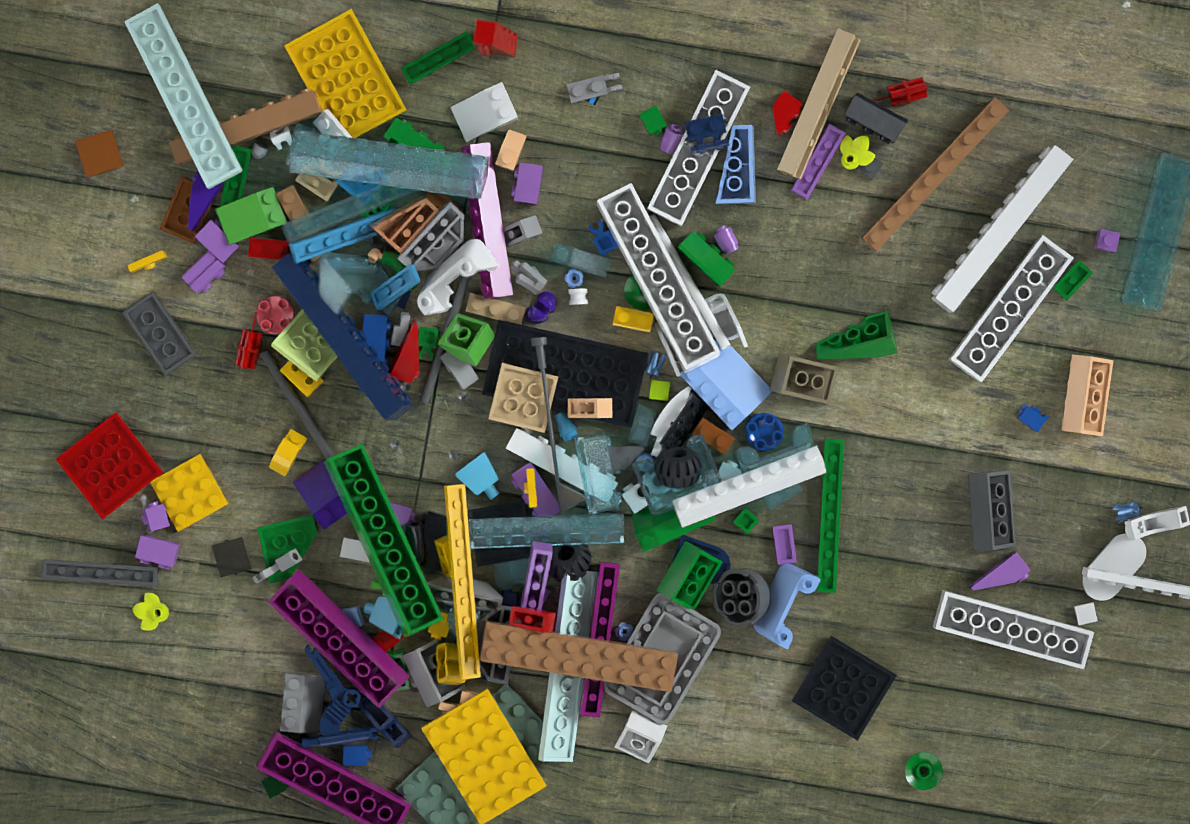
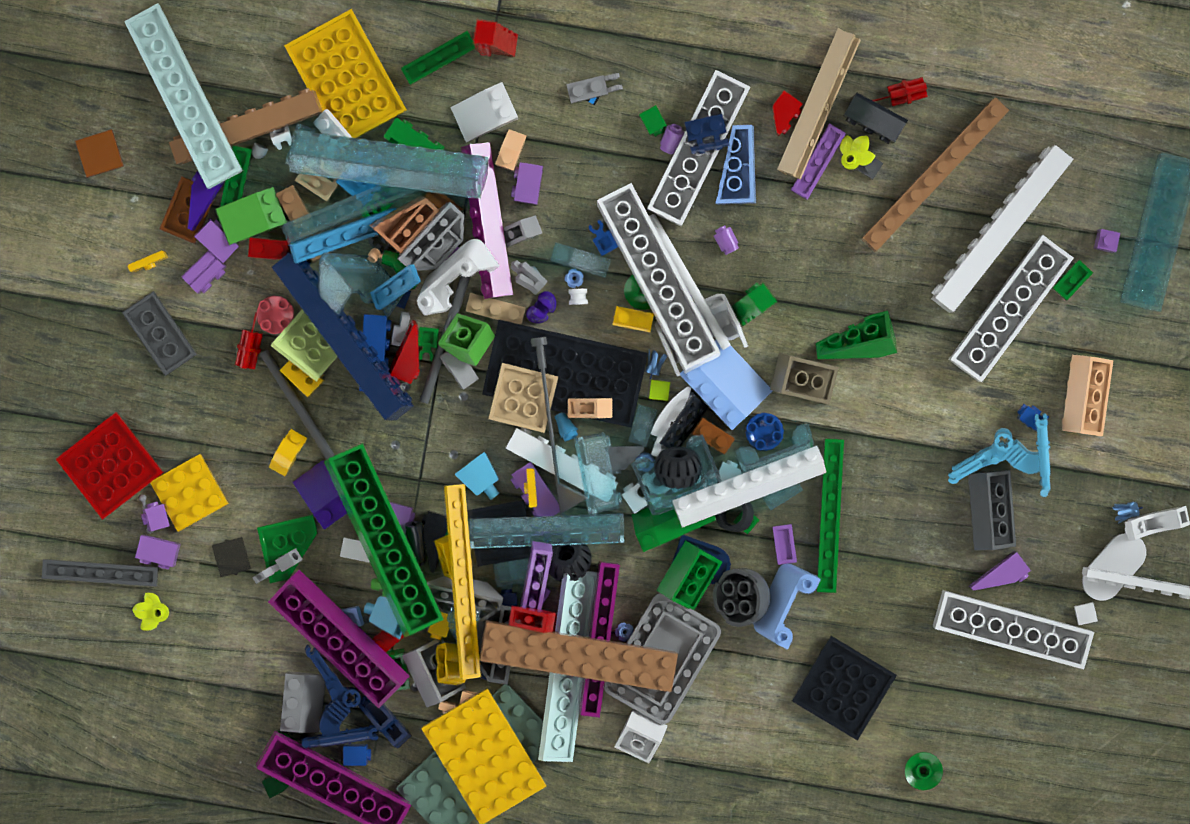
green slope [677,231,735,287] -> none
none -> black tyre [715,502,754,532]
none -> green wedge [731,283,777,327]
none -> medium azure piece [948,413,1051,497]

